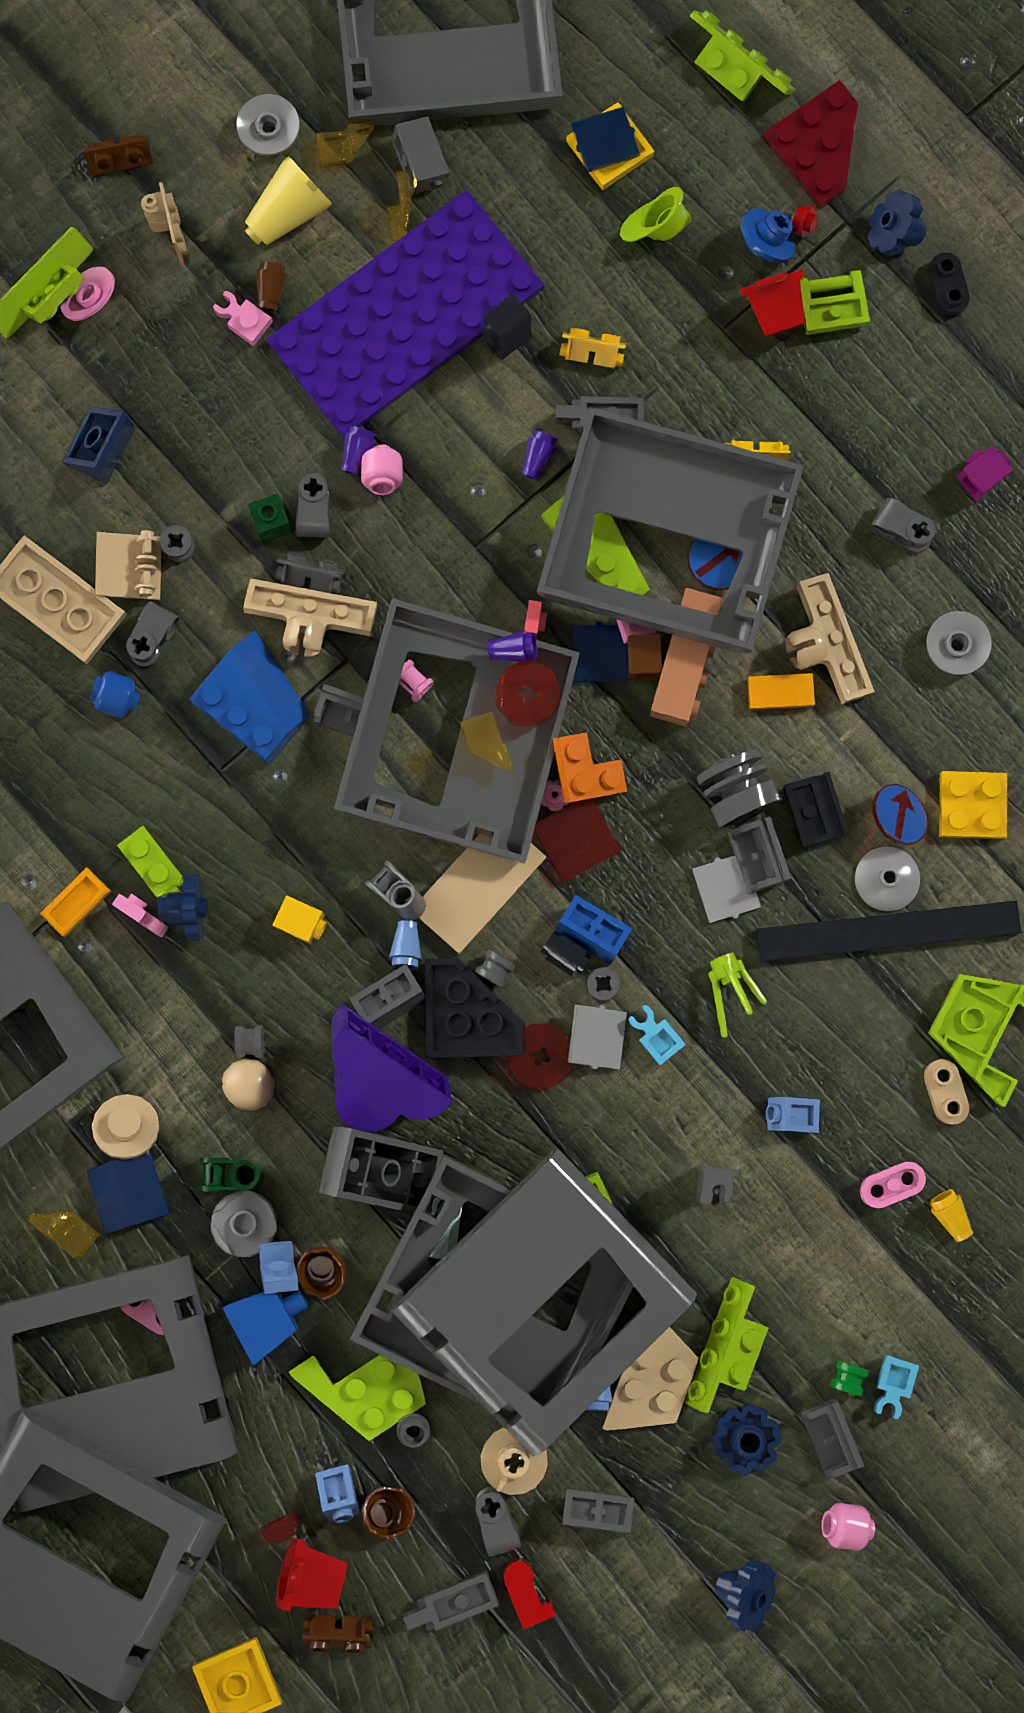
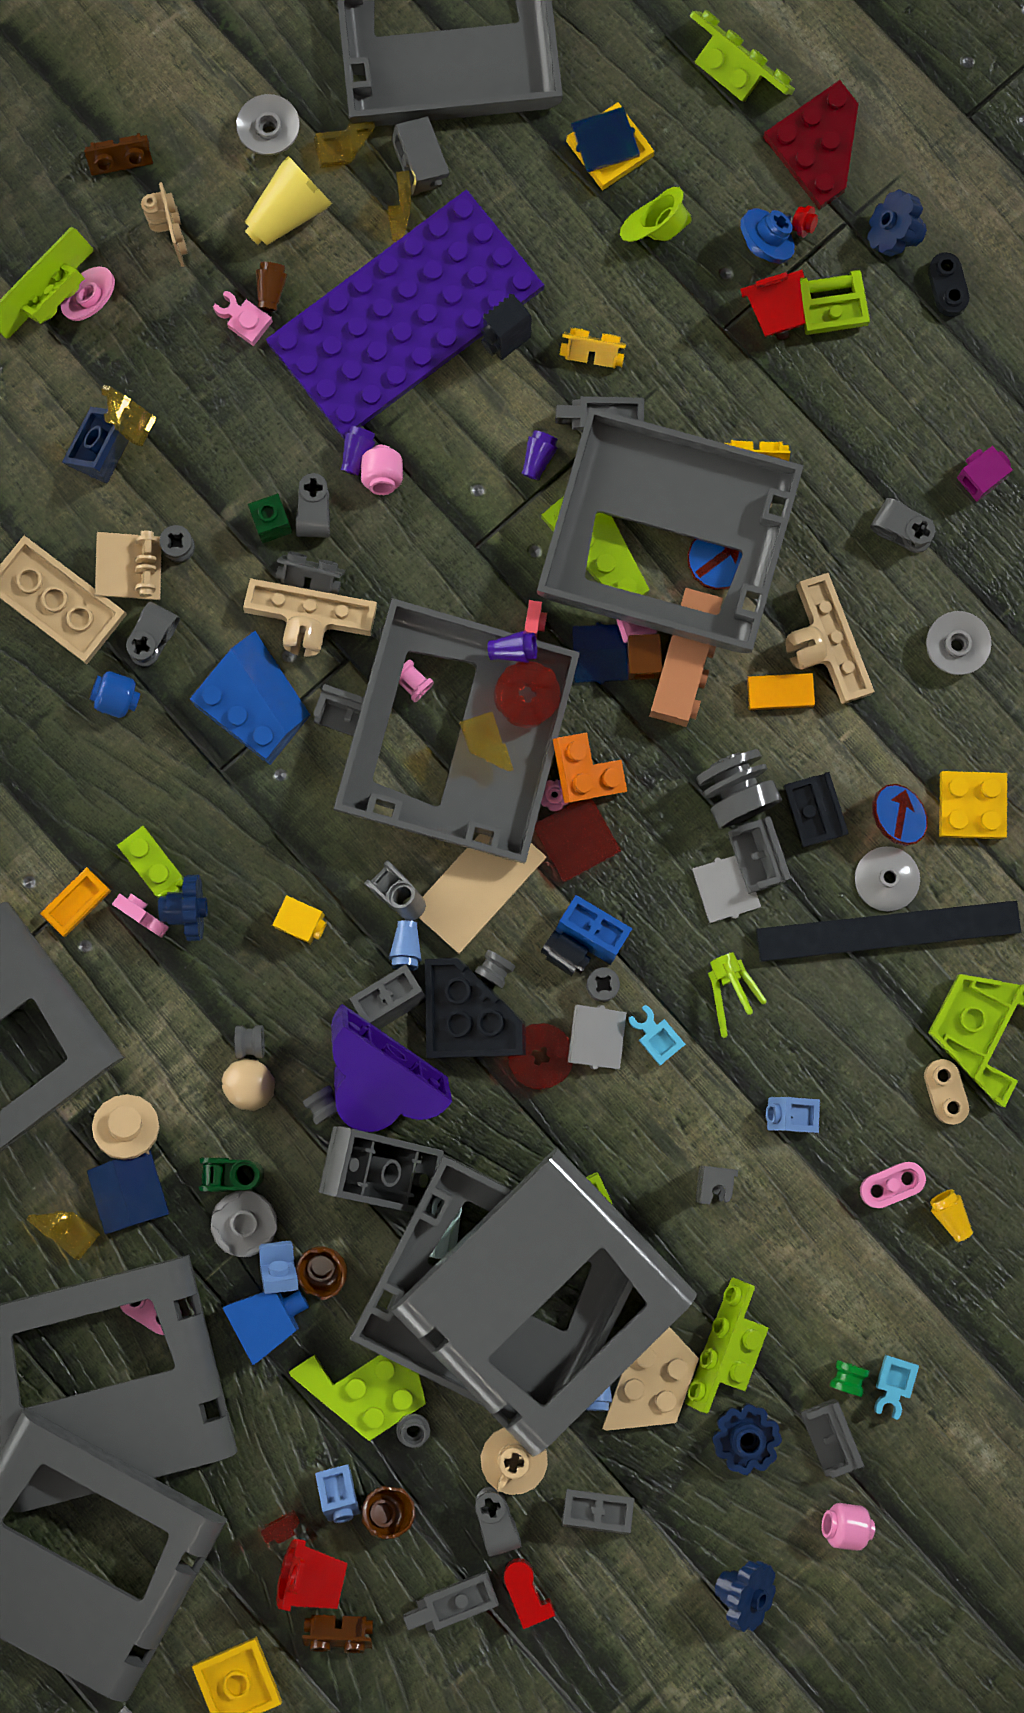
none -> clear yellow slope [101,385,156,446]
none -> dark grey wheel [302,1085,337,1125]

